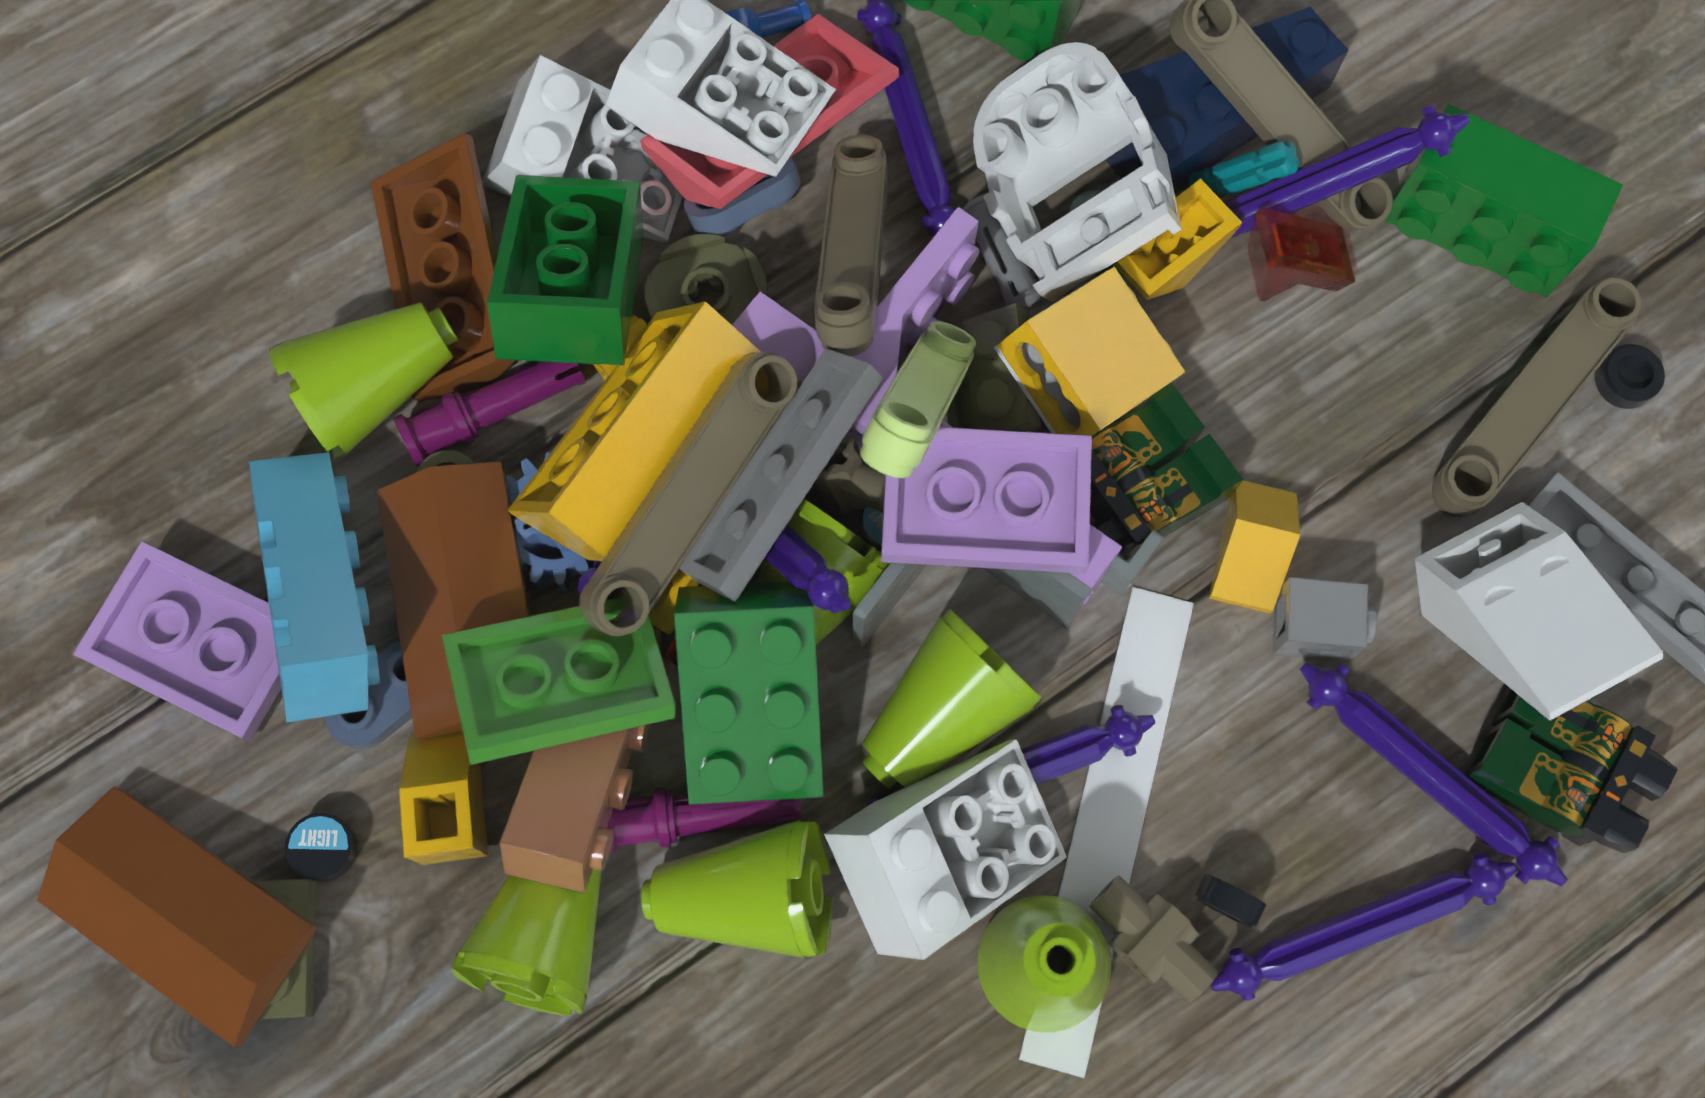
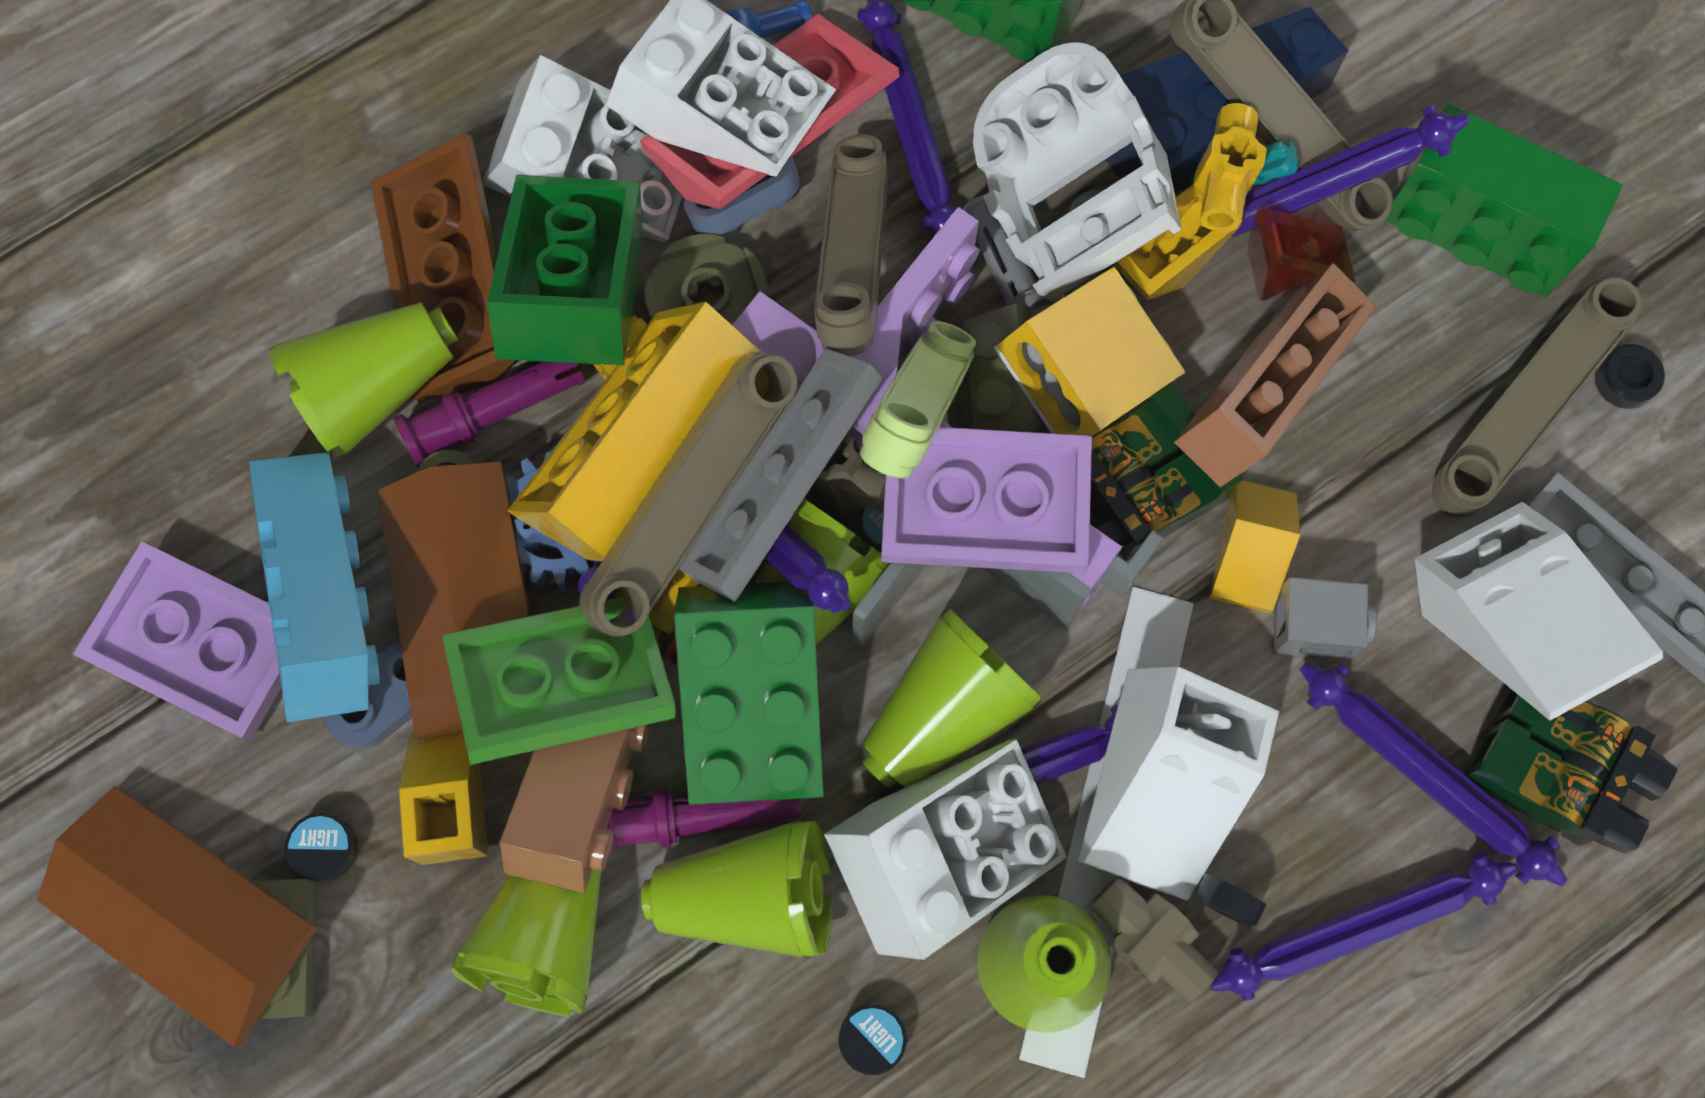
none -> tile [838,1005,907,1075]
none -> white slope [1078,666,1279,901]
none -> nougat brick [1174,263,1377,487]
none -> yellow axle [1193,103,1266,232]

